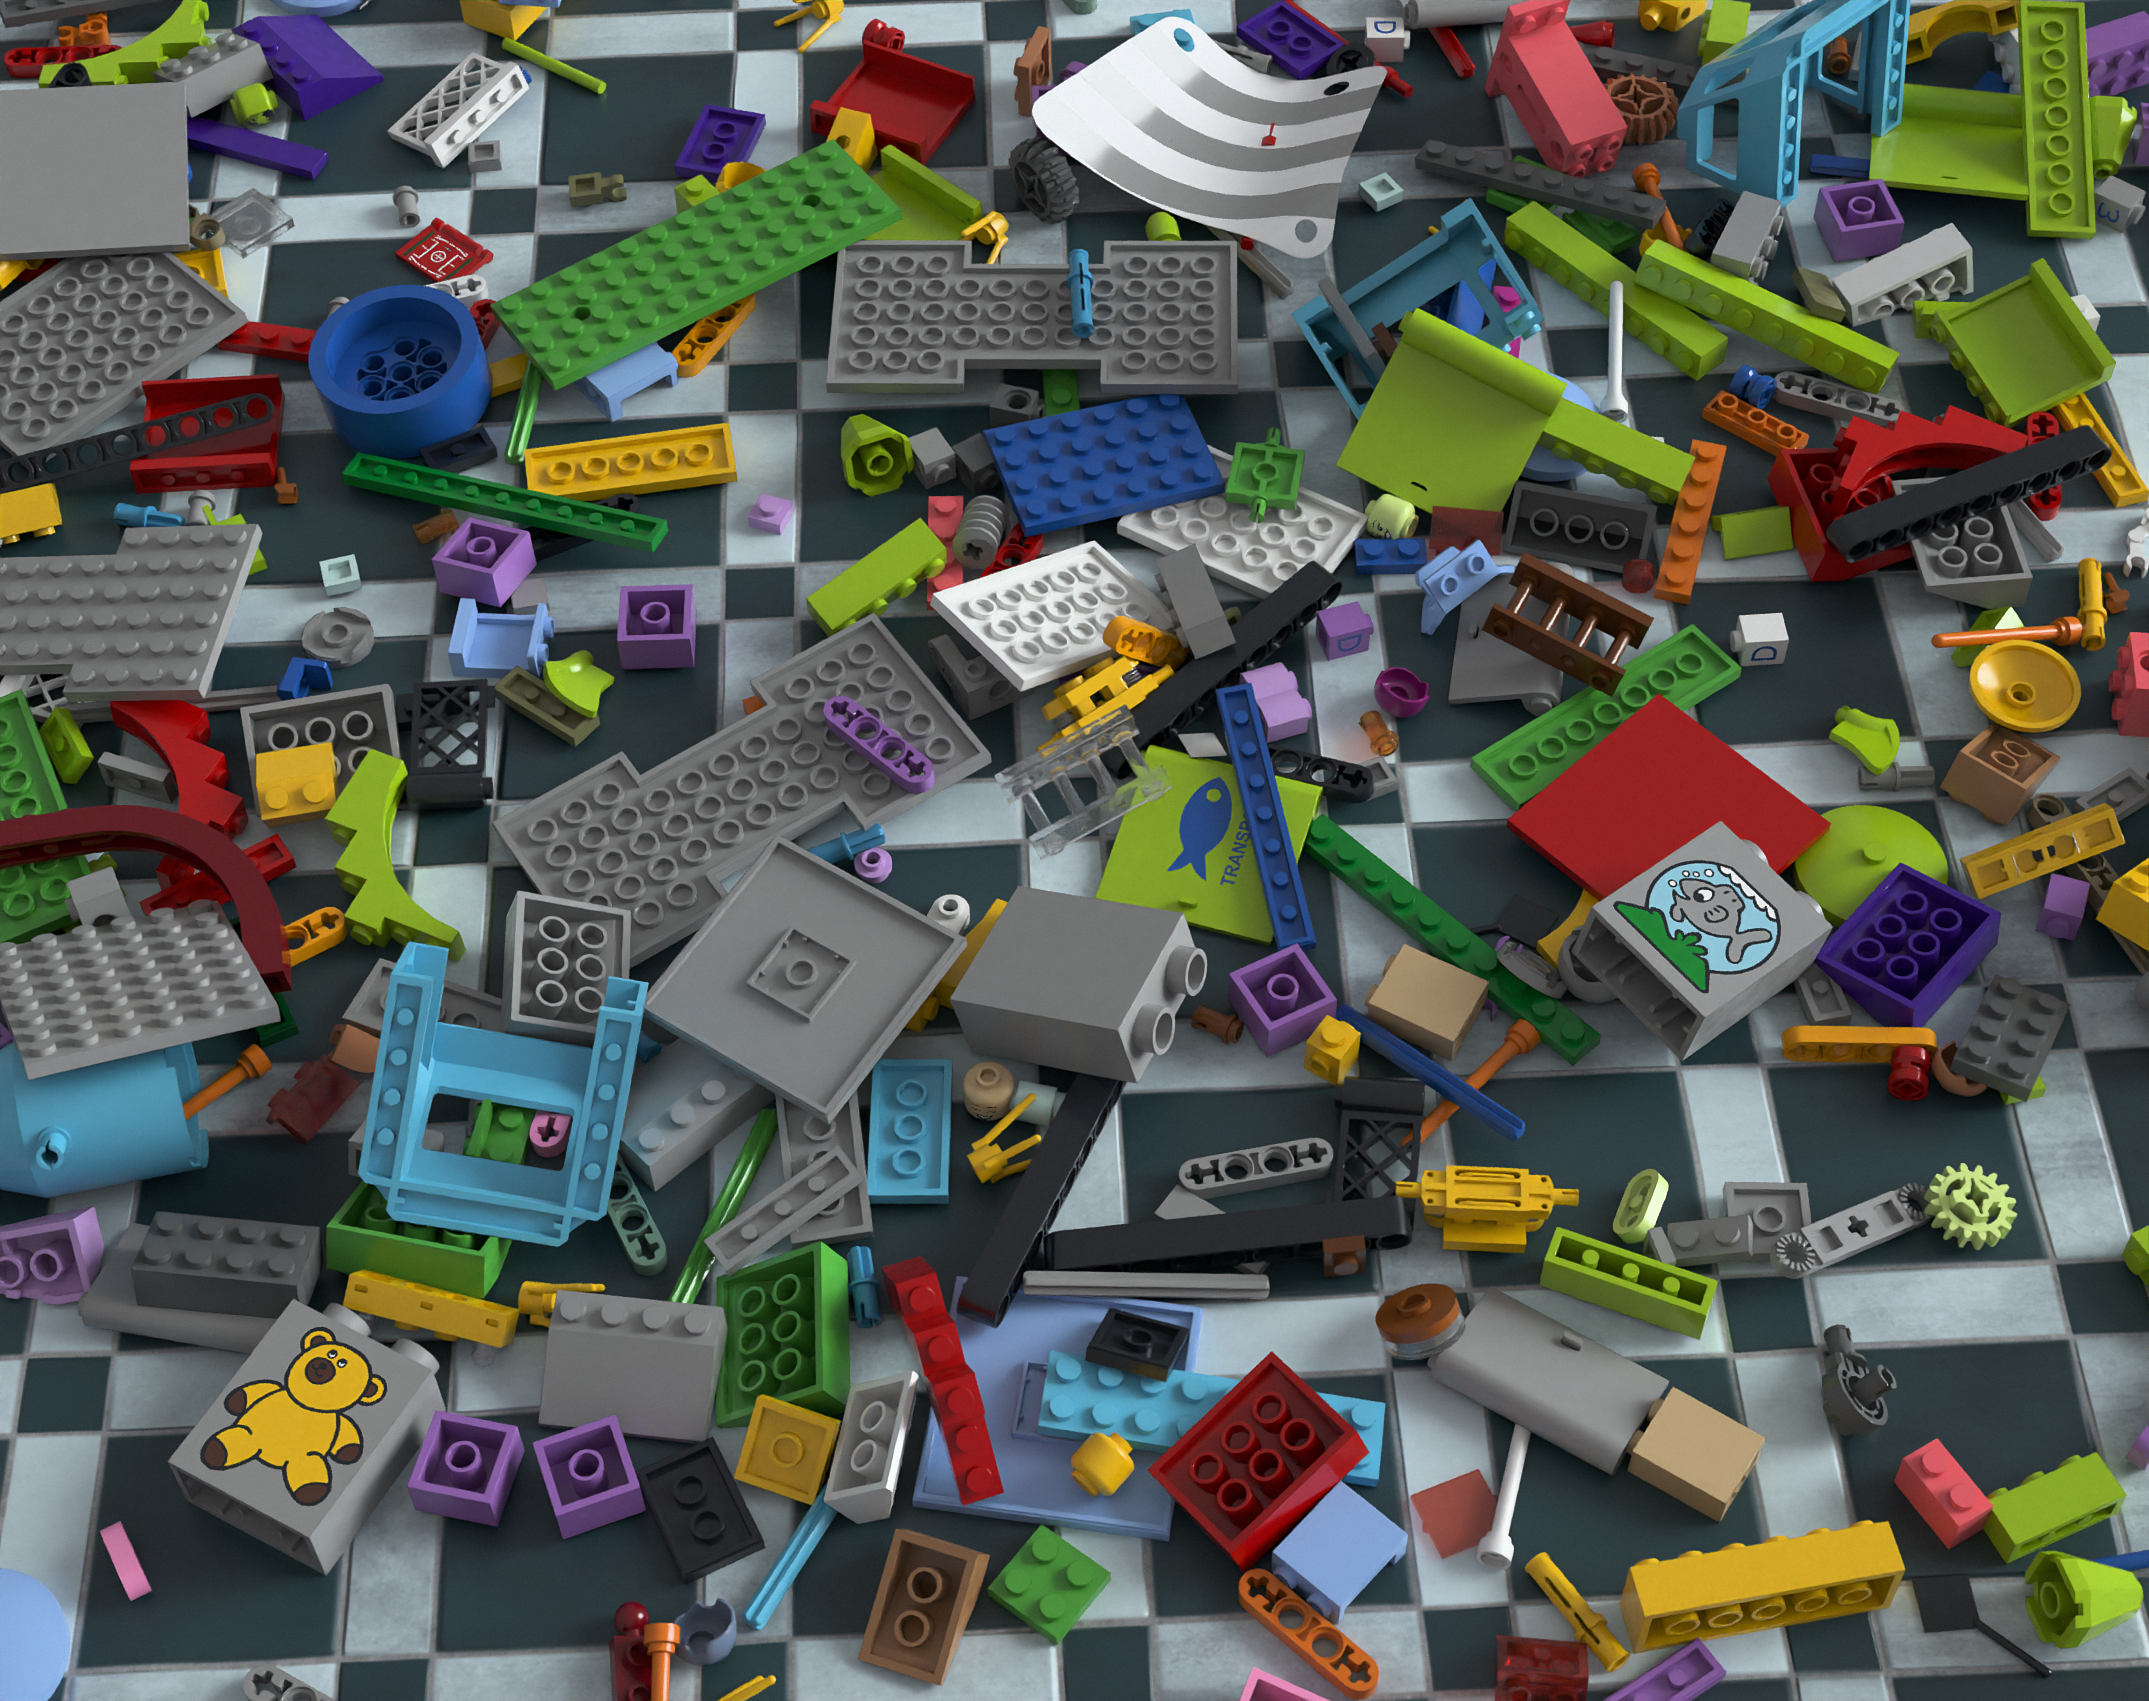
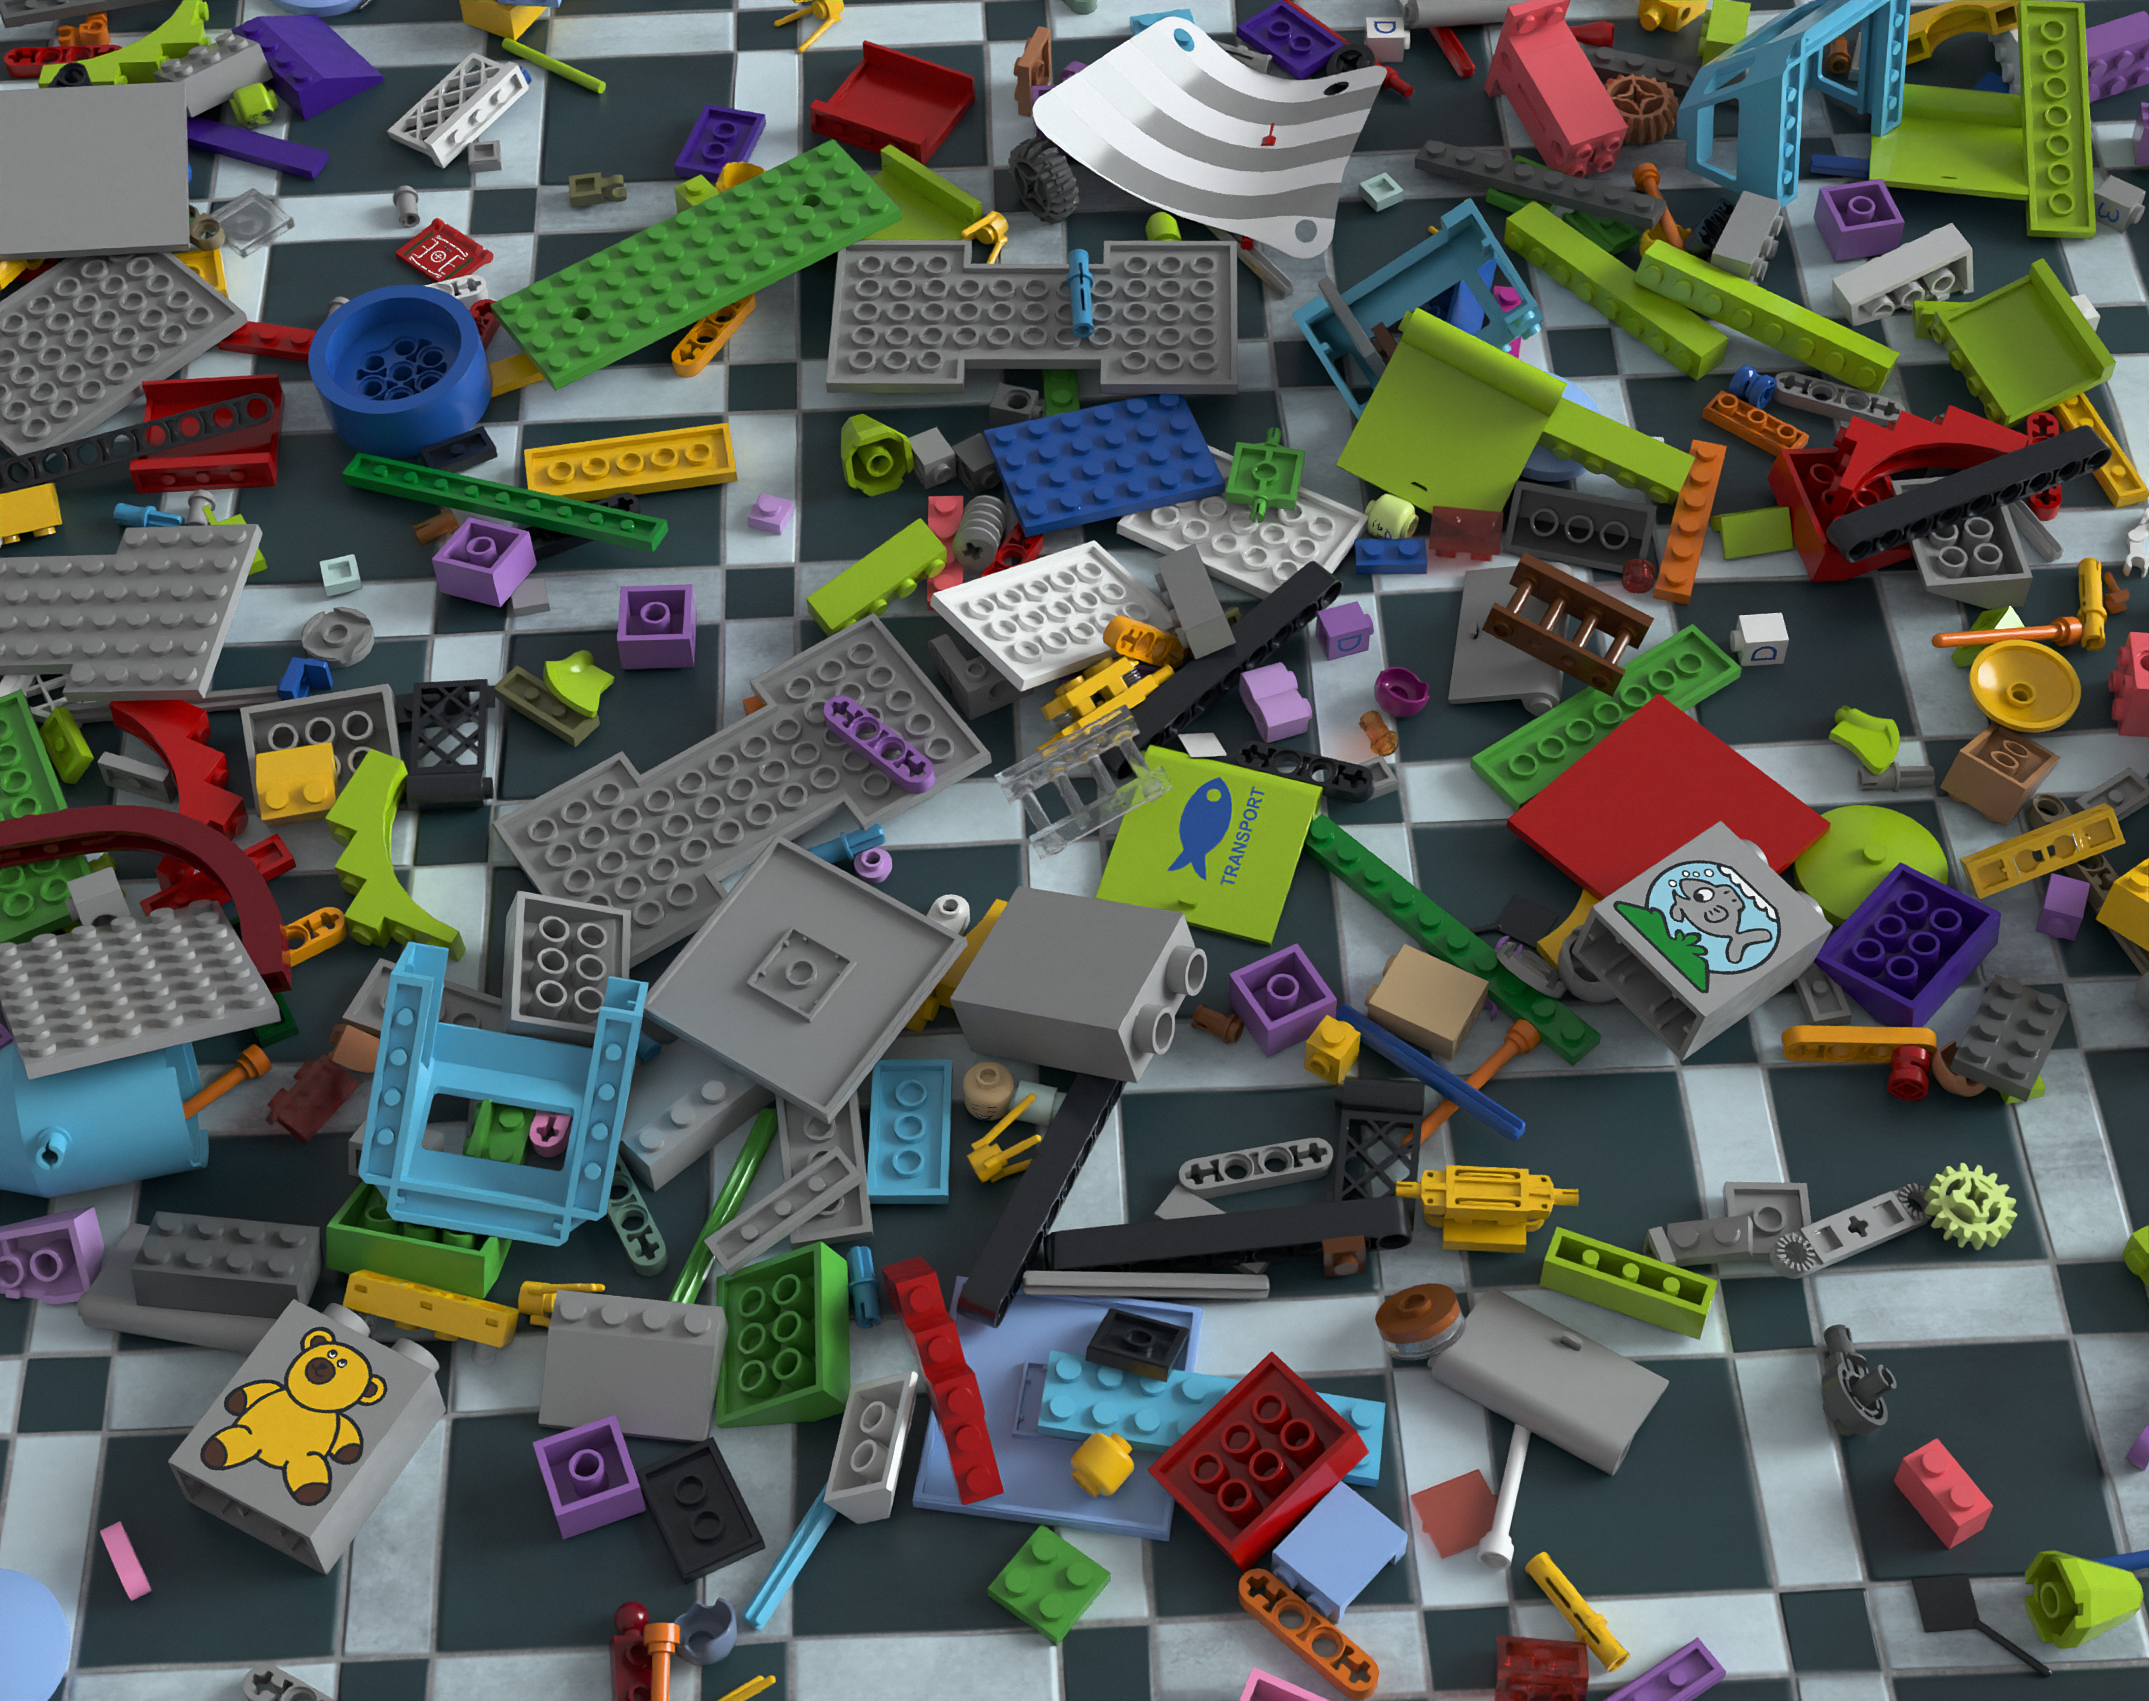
dark orange hand [275,467,298,504] -> none
medium lavender brick [407,1410,525,1527] -> none
light blue panel [448,598,555,678] -> none
bright green axle [504,359,544,465] -> none
light blue panel [573,341,678,422] -> none
yellow plate [734,1394,841,1505] -> none
yellow torso [826,107,878,173] -> none
medium nougat slope [858,1529,990,1686] -> none
red wheel [862,19,905,52] -> none
blue tile [1215,683,1316,951] -> none
light blue piece [1415,539,1514,636] -> none
white piece [1600,281,1628,423] -> none
yellowish green plate [1613,1169,1668,1244] -> none
yellow brick [1619,1520,1906,1654] -> none
tan brick [1626,1387,1765,1523] -> none
olive tile [1791,266,1846,323] -> none
lime brick [1983,1452,2126,1564] -> none
lime cone [2089,95,2137,180] -> none

